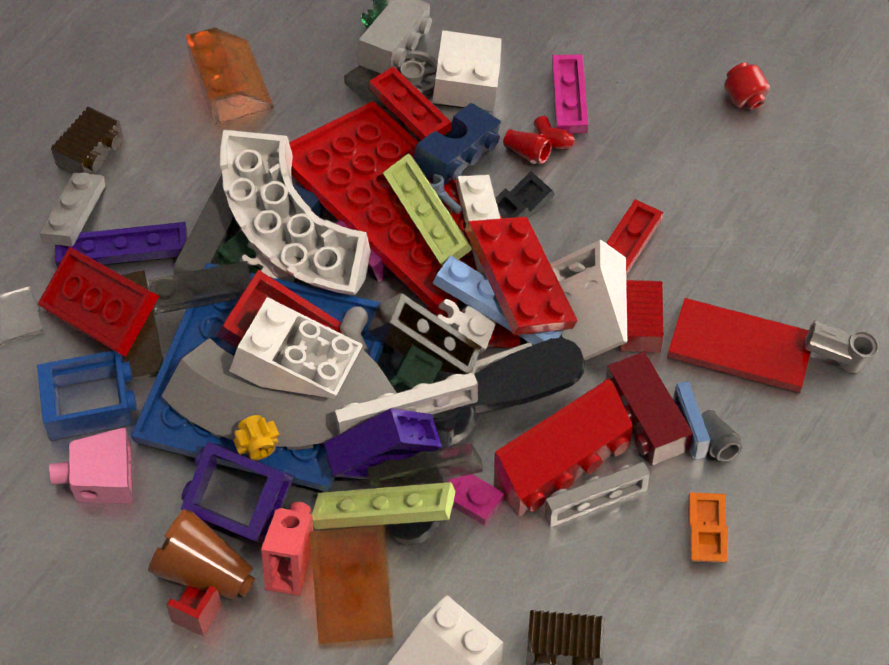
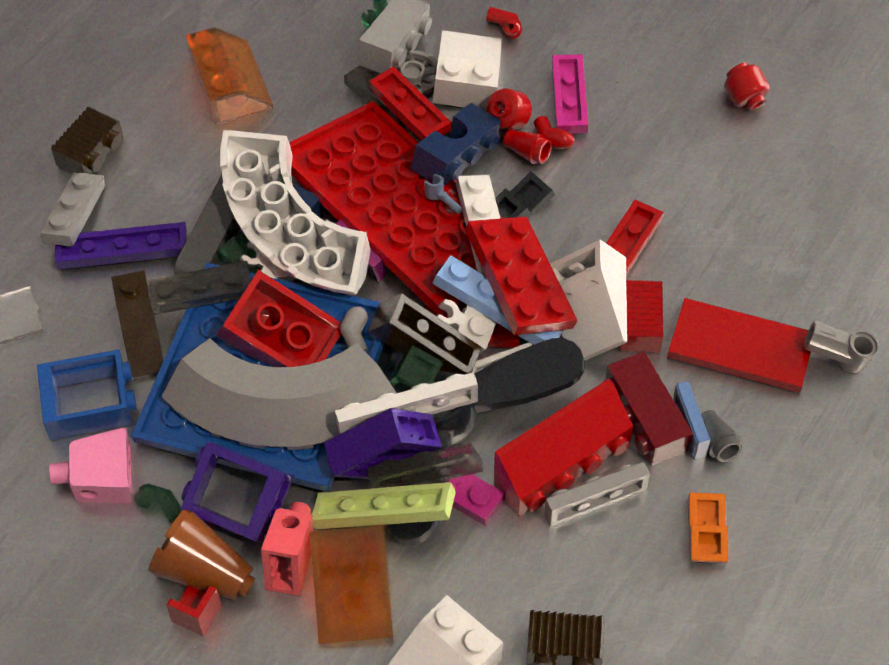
red tile [37,247,159,356] -> none
white slope [229,297,363,399] -> none
yellow gear [233,415,280,460] -> none
yellowish green plate [383,153,472,266] -> none
none -> clear green arm [134,483,183,523]
none -> red arm [486,7,523,39]
none -> red head [486,88,532,130]

